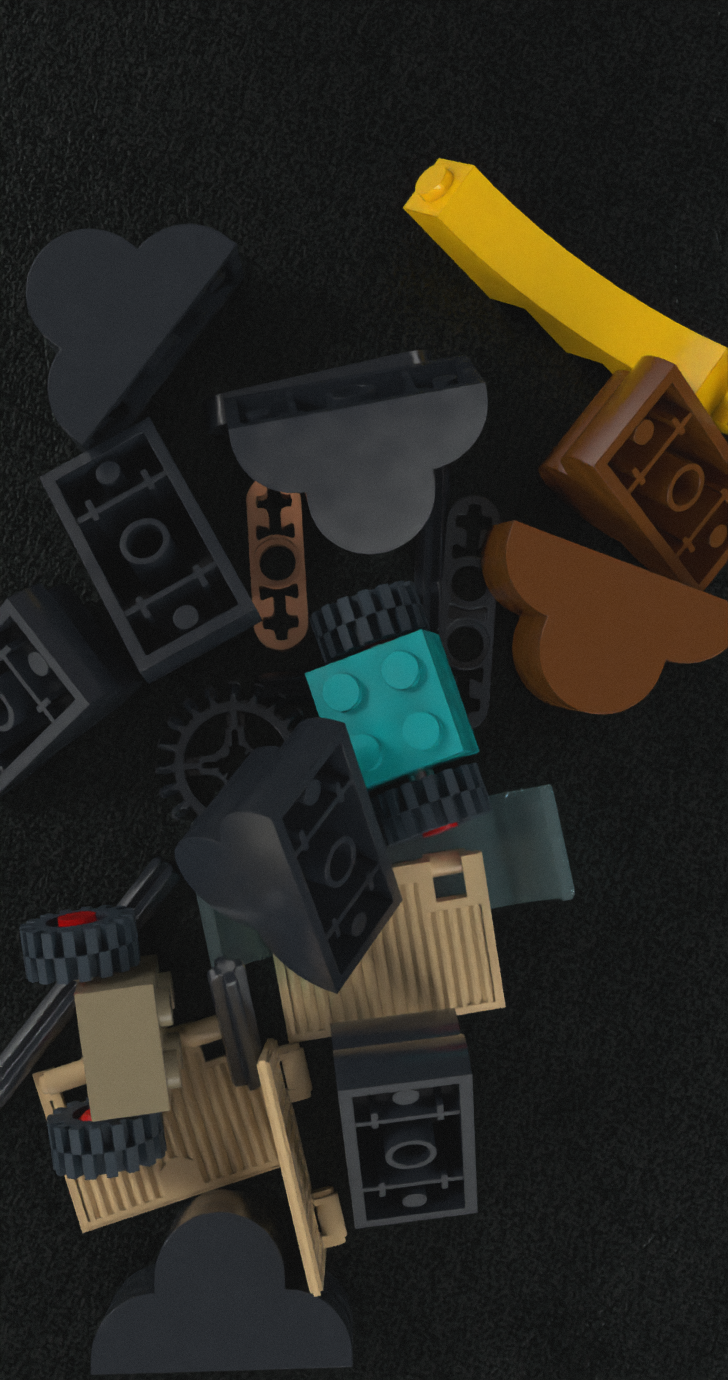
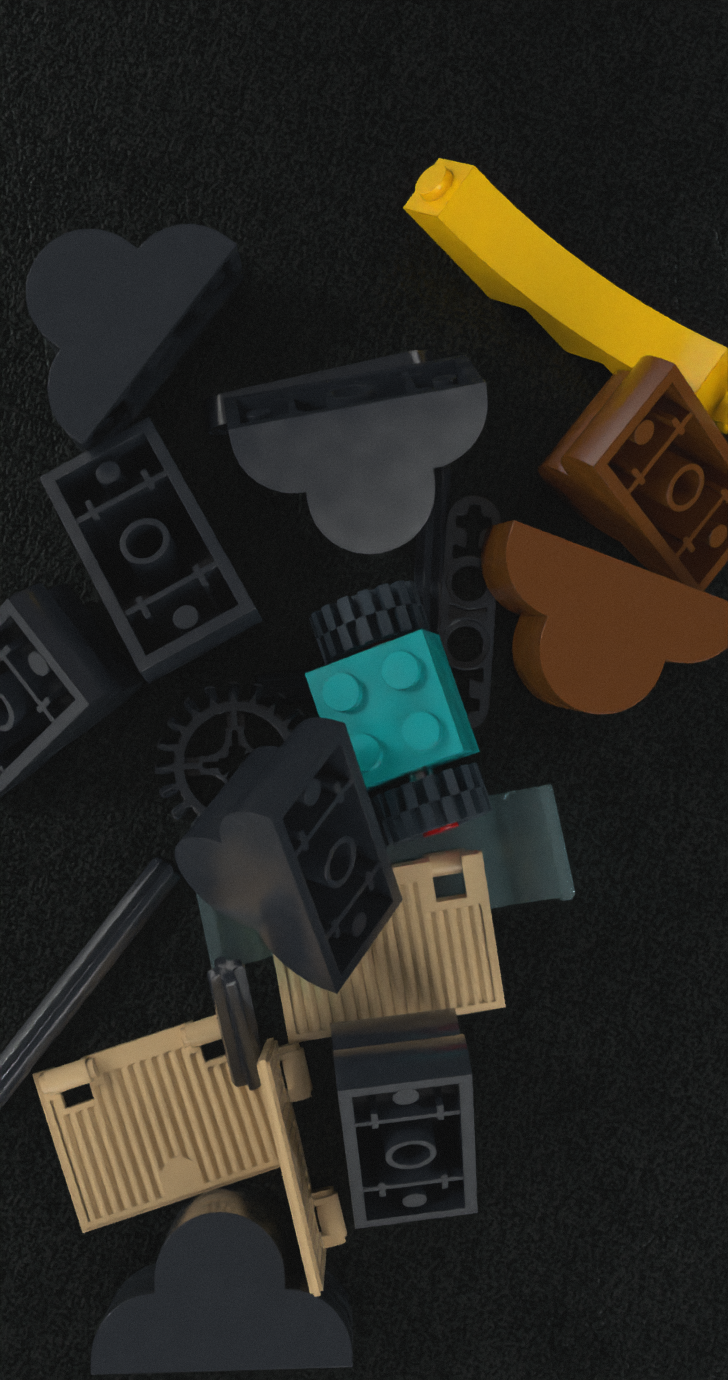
brick [19,905,183,1180] -> none
nougat beam [246,481,309,652] -> none

